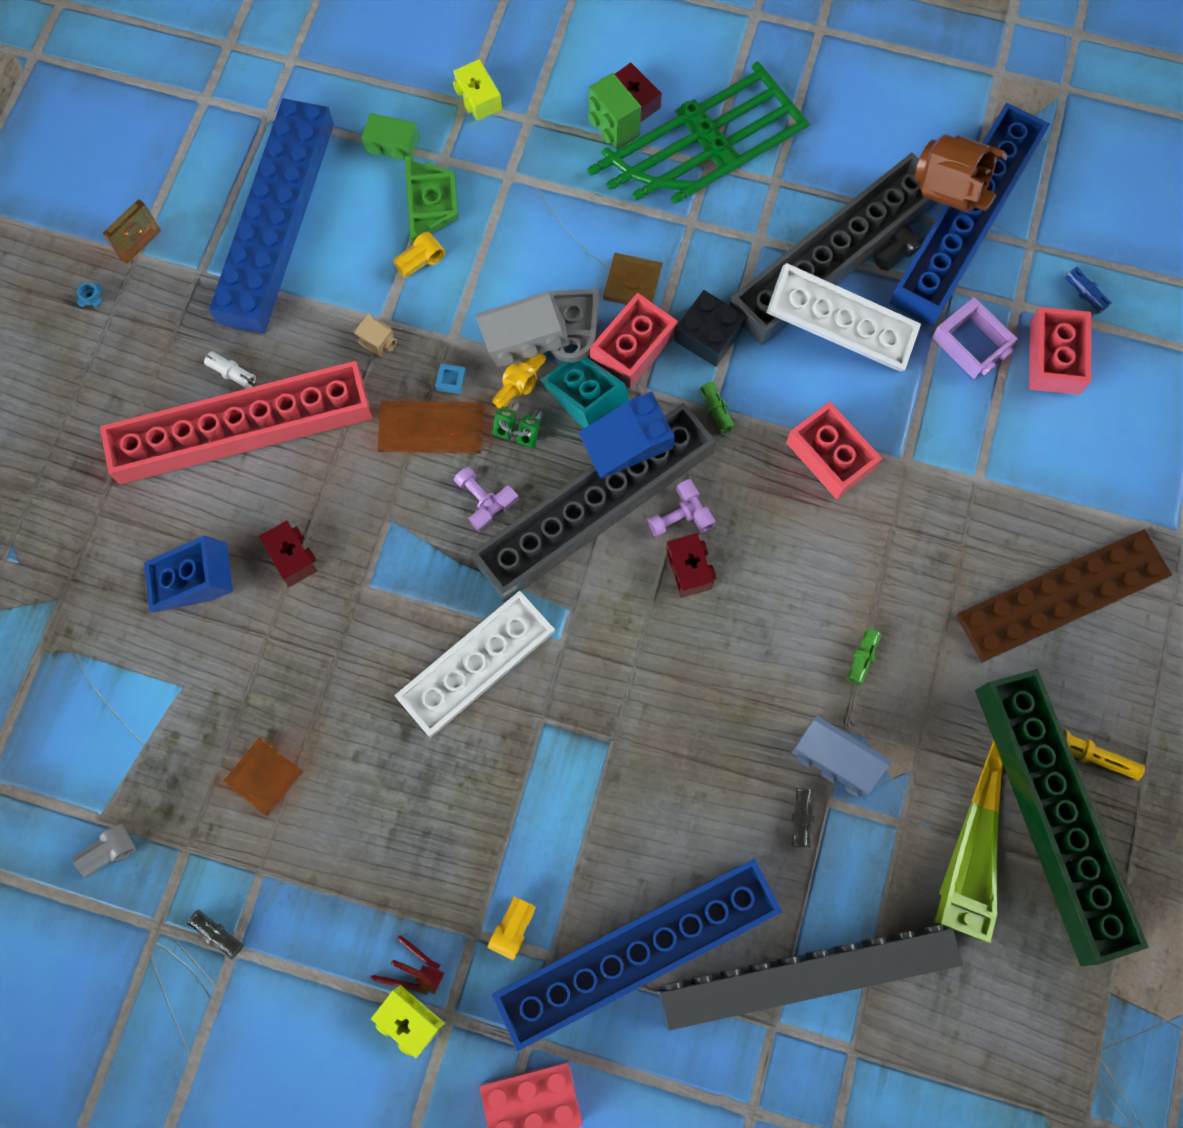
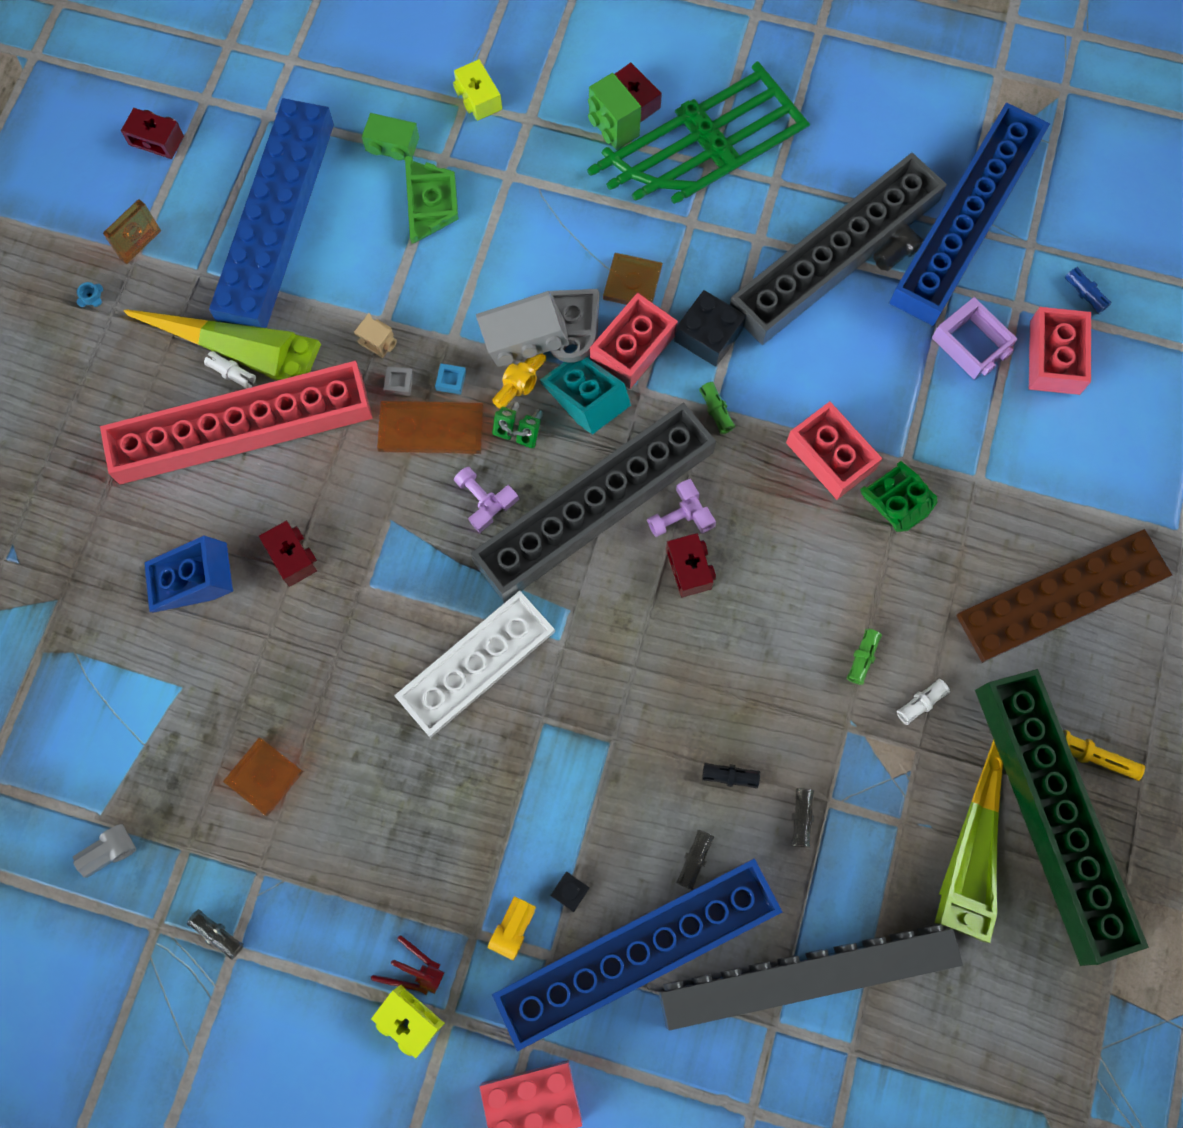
yellow piece [393,231,446,278] -> none
blue slope [579,391,675,479] -> none
white plate [766,263,921,372] -> none
sand blue slope [791,715,892,797] -> none
dark orange piece [915,134,1008,212] -> none
none -> dark red brick [121,107,184,159]
none -> lime plate [124,309,321,381]
none -> light grey plate [383,366,413,396]
none -> black plate [550,871,590,912]
none -> clear smoke pin [676,830,714,890]
none -> black pin [702,763,760,789]
none -> green slope [860,461,938,532]
none -> white pin [896,679,950,725]

